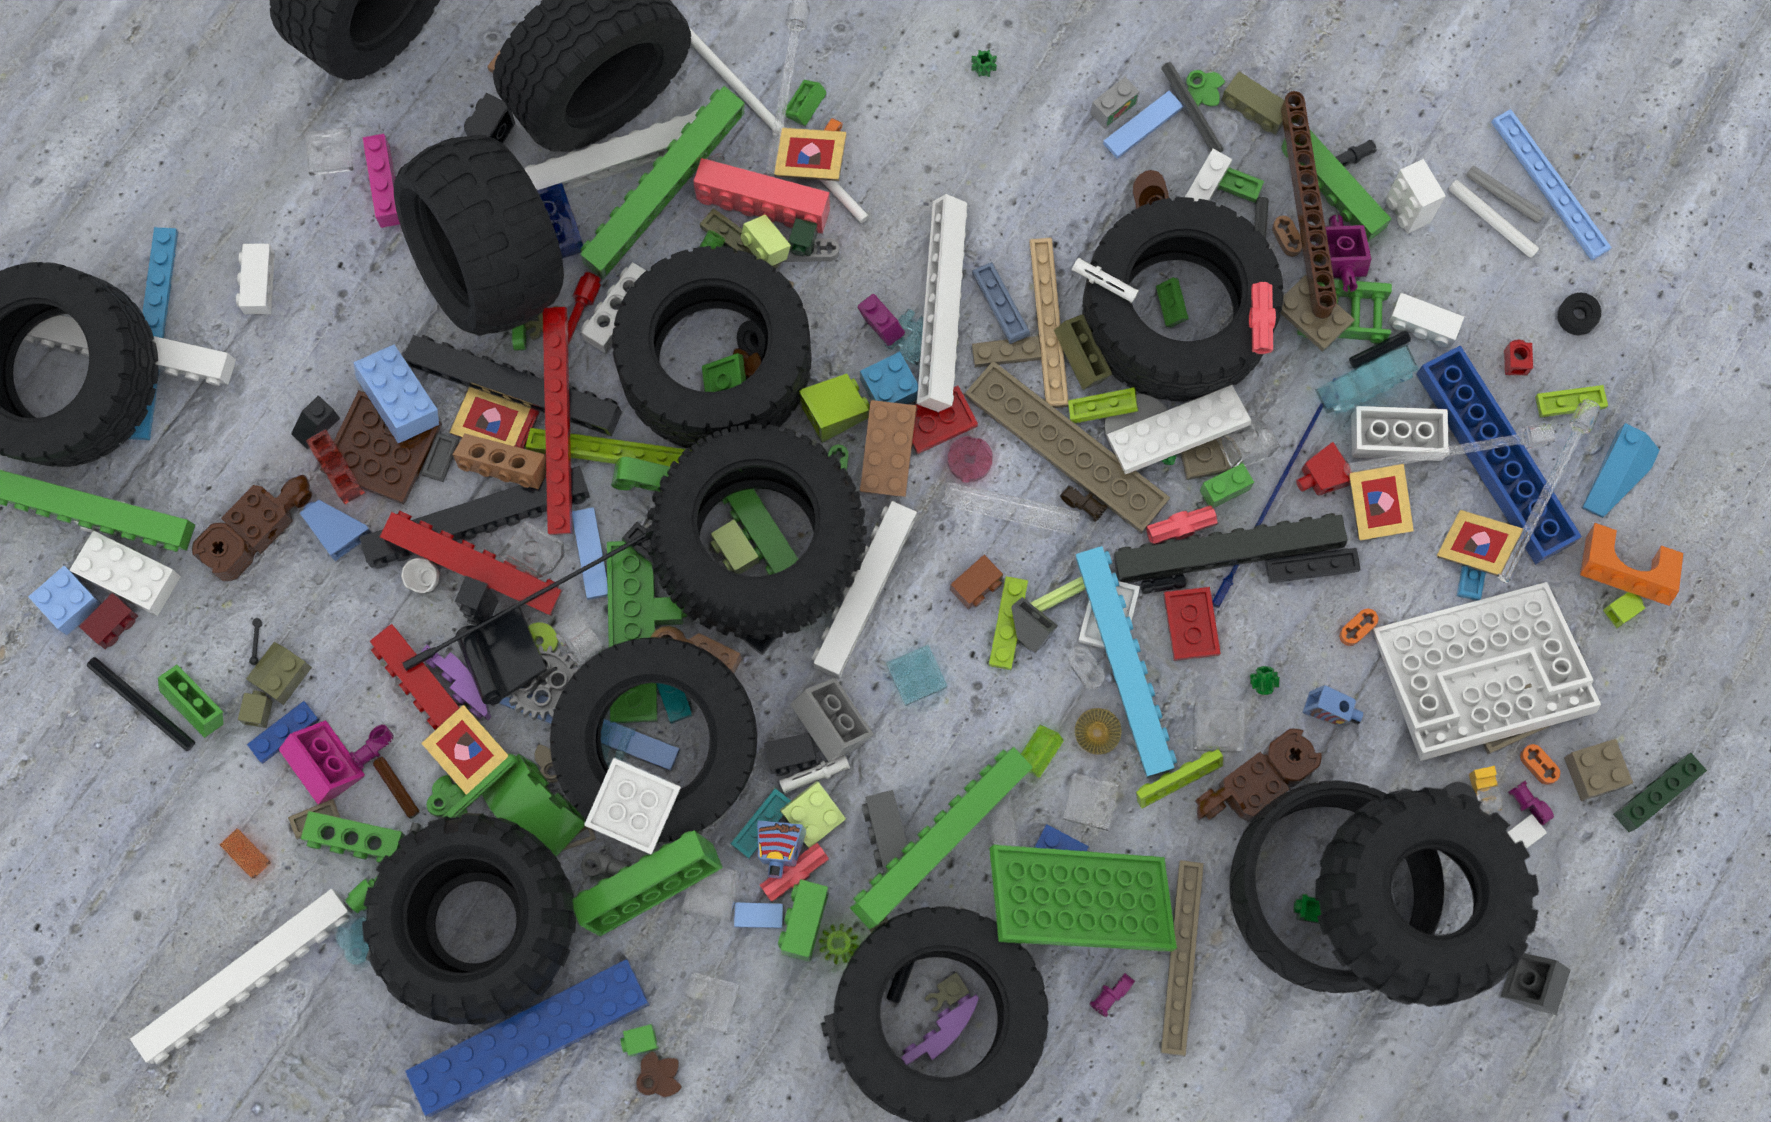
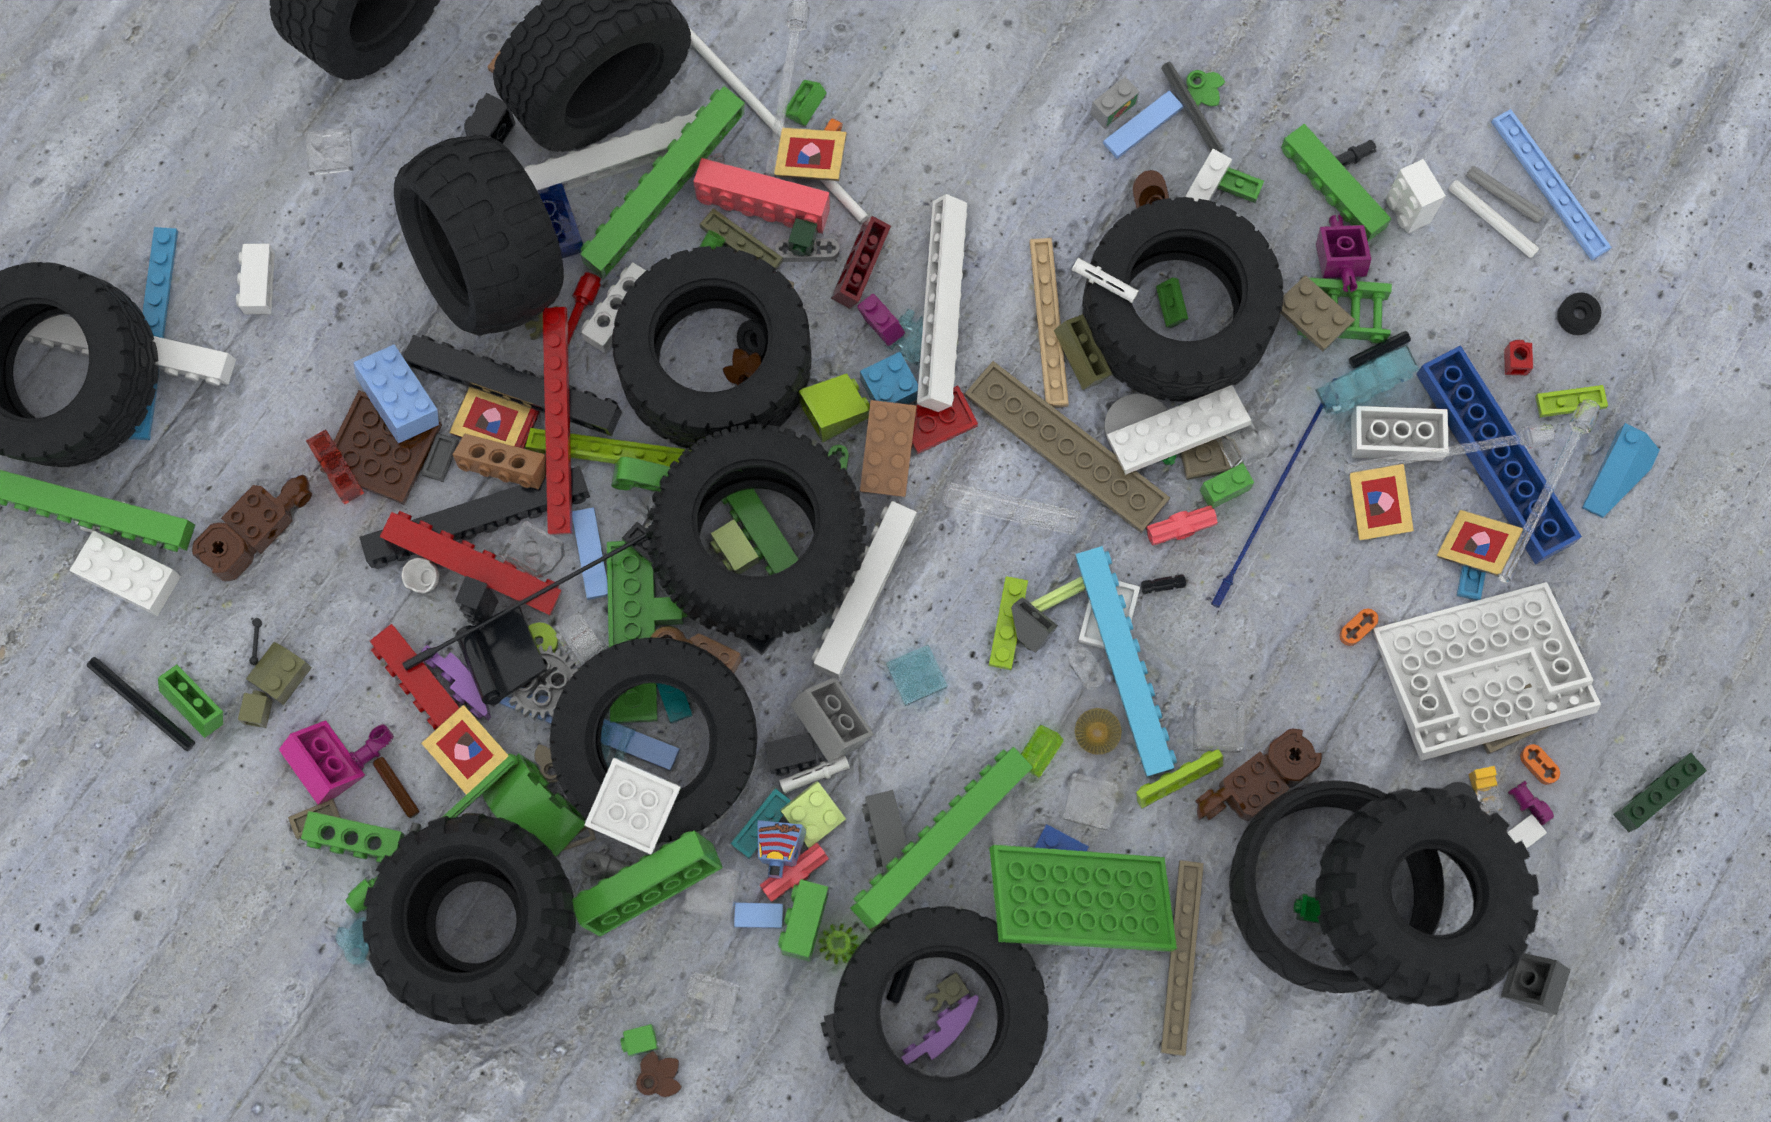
light blue brick [28,565,101,635] -> none
dark red brick [79,593,138,650] -> none
white brick [130,889,353,1064] -> none
clear orange plate [220,828,271,879] -> none
blue plate [247,701,319,764] -> none
black slope [291,395,340,450] -> none
medium blue slope [300,500,372,561] -> none
dark pink brick [362,134,400,228] -> none
blue brick [405,959,650,1117] -> none
bright green plate [426,775,468,817] -> none
bright green beam [512,323,526,351] -> none
bright green plate [702,353,746,392] -> none
yellowish green brick [740,214,791,266] -> none
clear pink plate [948,436,992,483] -> none
dark orange brick [950,554,1003,610] -> none
green gear [971,49,997,77] -> none
sand blue tile [972,262,1030,344] -> none
dark tan plate [972,336,1041,367] -> none
dark brown connector [1060,485,1108,522] -> none
lime plate [1068,388,1138,423] -> none
magenta connector [1089,973,1135,1017] -> none
pearl dark grey brick [1114,513,1348,583] -> none
red plate [1163,587,1221,661] -> none
olive brick [1222,71,1293,135] -> none
coral piece [1249,282,1276,354] -> none
green gear [1250,666,1280,695] -> none
dark grey axle [1254,197,1269,239] -> none
black plate [1265,548,1361,583] -> none
medium nougat beam [1272,216,1302,257] -> none
reddish brown beam [1281,91,1337,319] -> none
red torso [1296,442,1352,496] -> none
medium blue torso [1302,685,1363,726] -> none
white brick [1387,293,1464,348] -> none
dark tan brick [1564,739,1633,801] -> none
orange arch [1580,523,1683,606] -> none
lime brick [1603,592,1645,628] -> none
none -> dark red brick [831,216,891,309]

